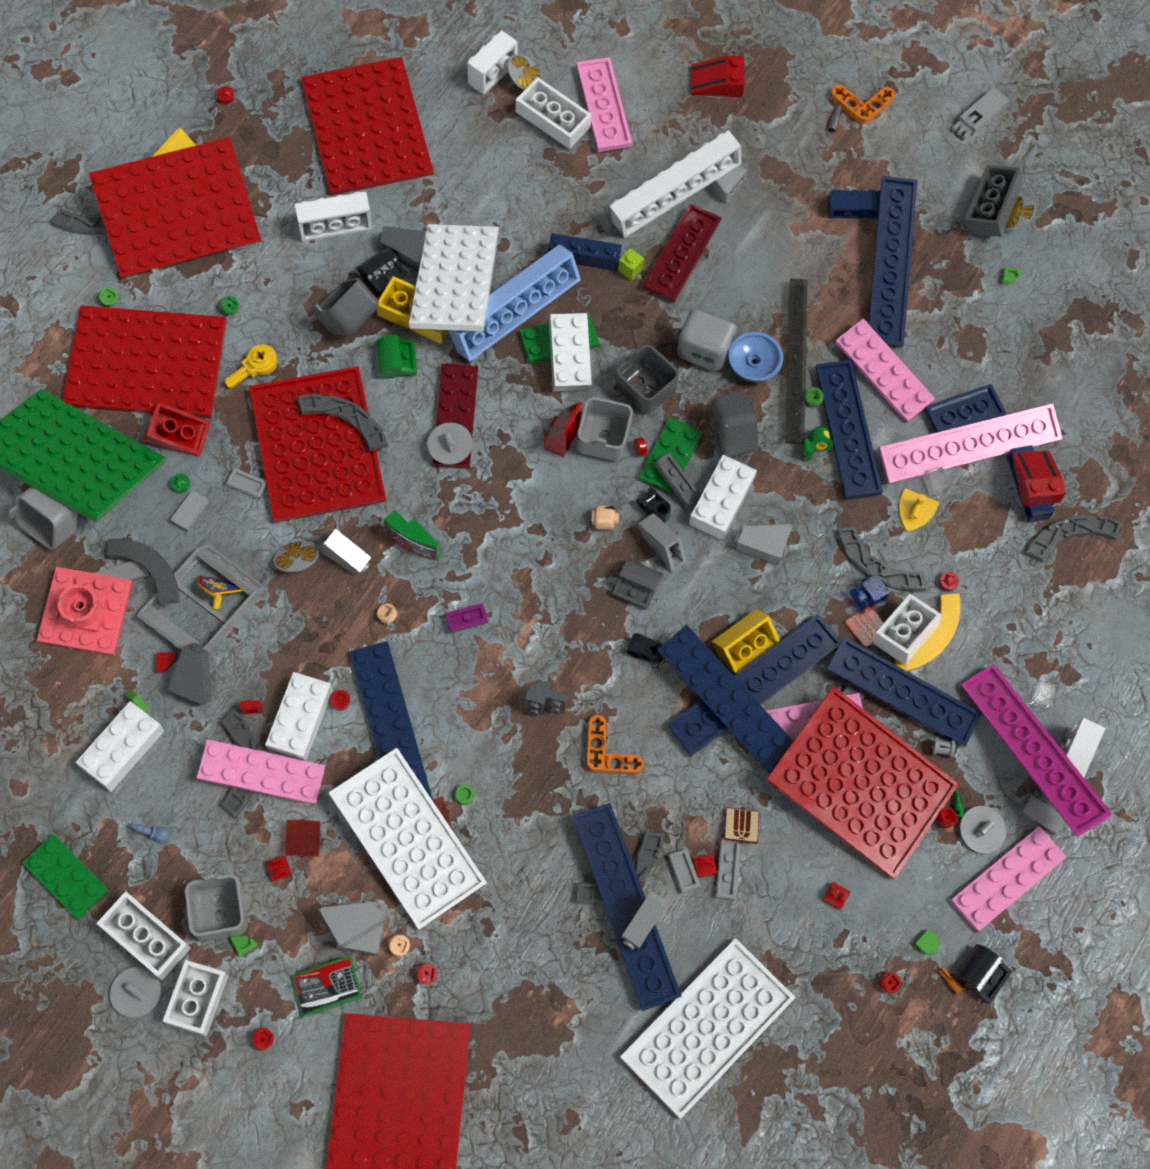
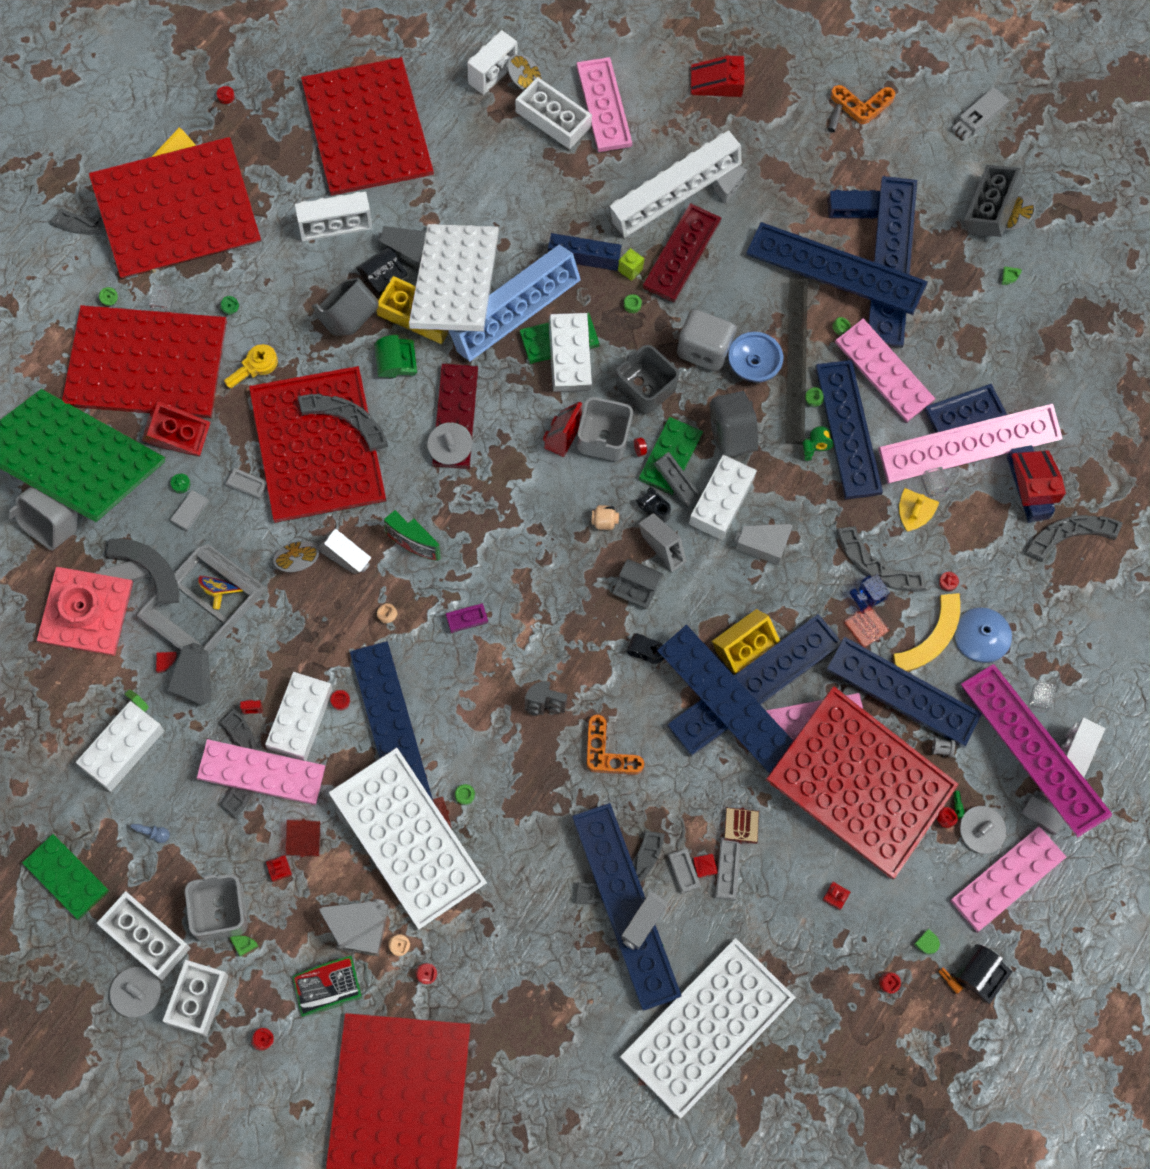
white brick [874,594,942,665] -> none
none -> bright green tile [623,294,642,313]
none -> dark blue plate [746,222,928,315]
none -> bright green tile [832,317,851,336]
none -> medium blue dish [954,608,1012,663]

